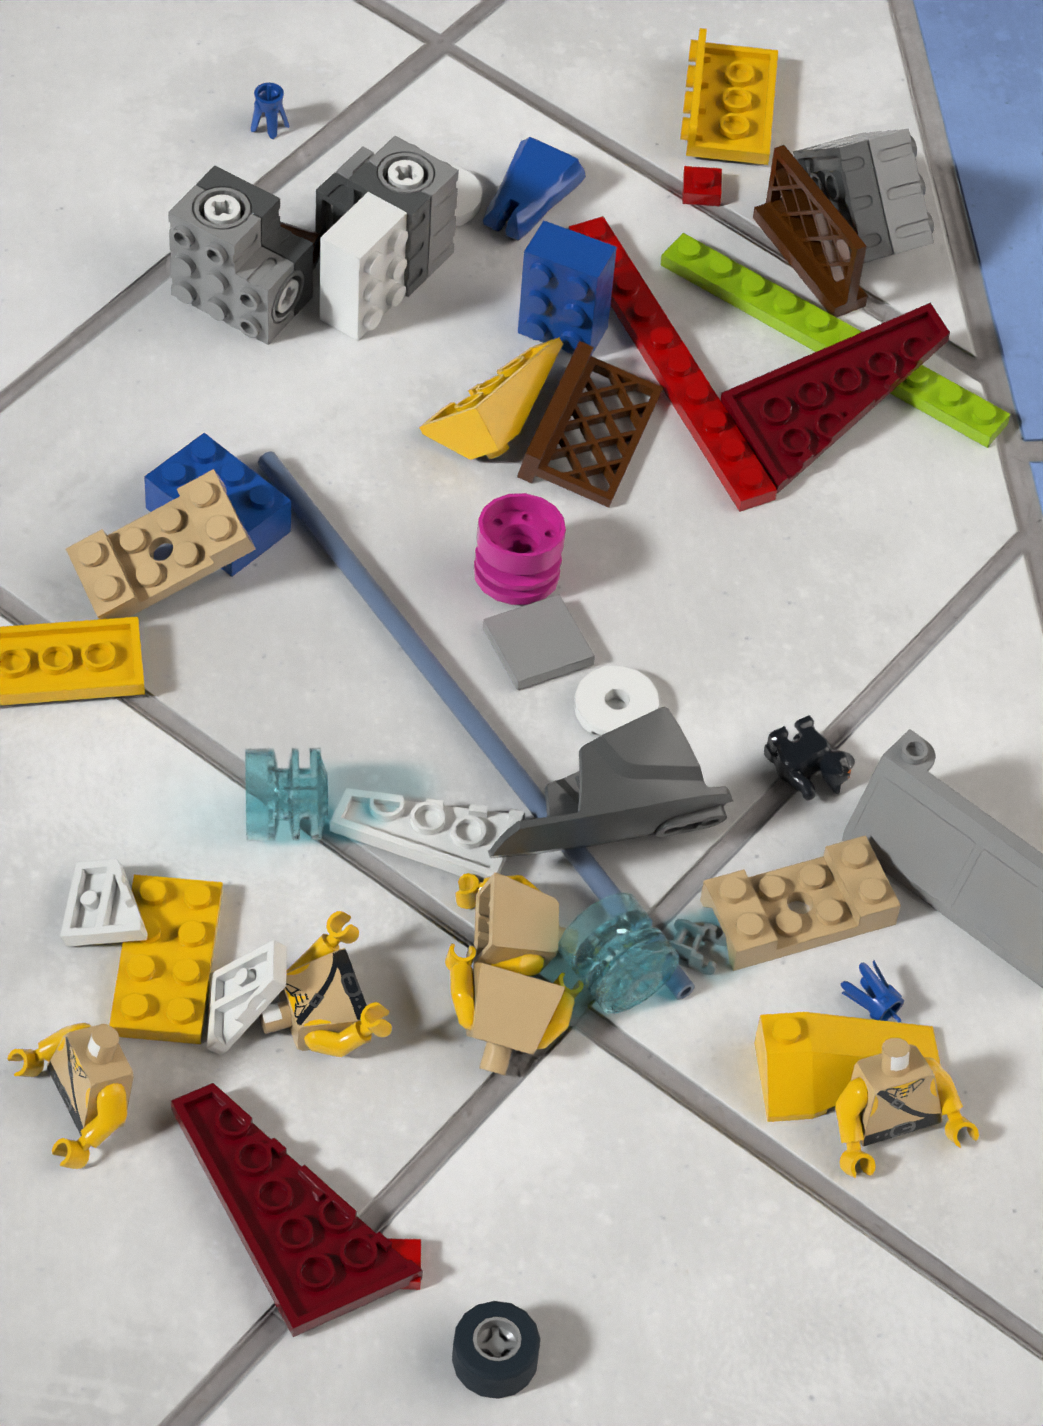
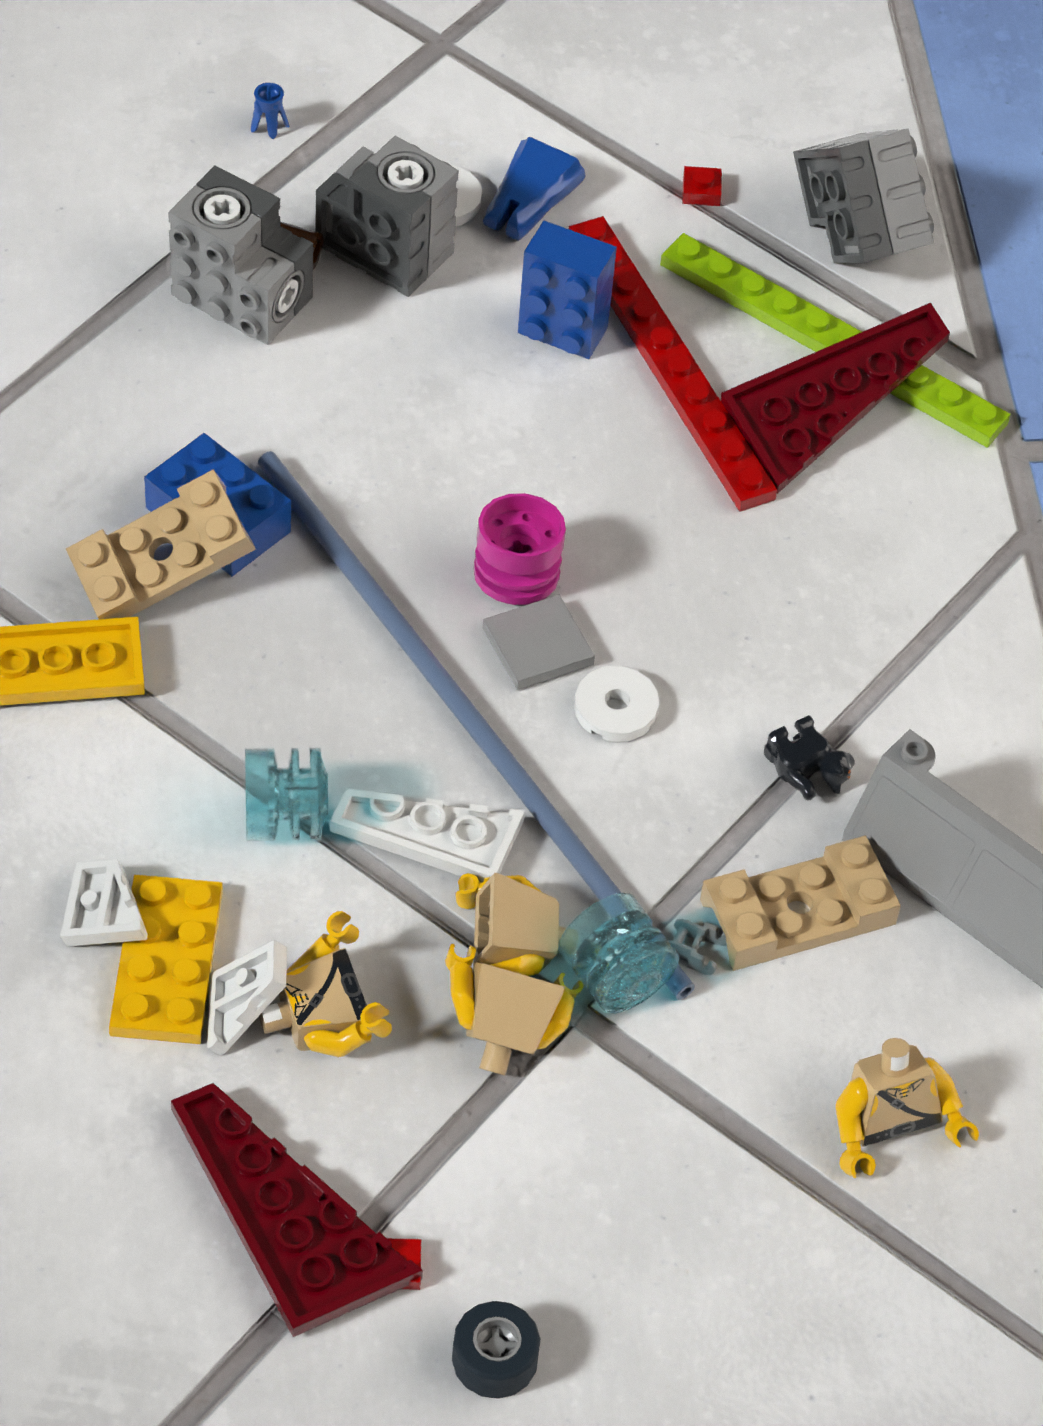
torso [7,1023,134,1169] -> none
white brick [320,192,408,341] -> none
yellow wedge [419,337,563,460] -> none
dark grey piece [488,707,733,858] -> none
reddish brown fence [517,341,664,508] -> none
yellow bracket [680,28,778,165] -> none
reddish brown fence [753,145,868,318] -> none
yellow wedge [754,1012,941,1122] -> none
blue piece [840,960,904,1022] -> none

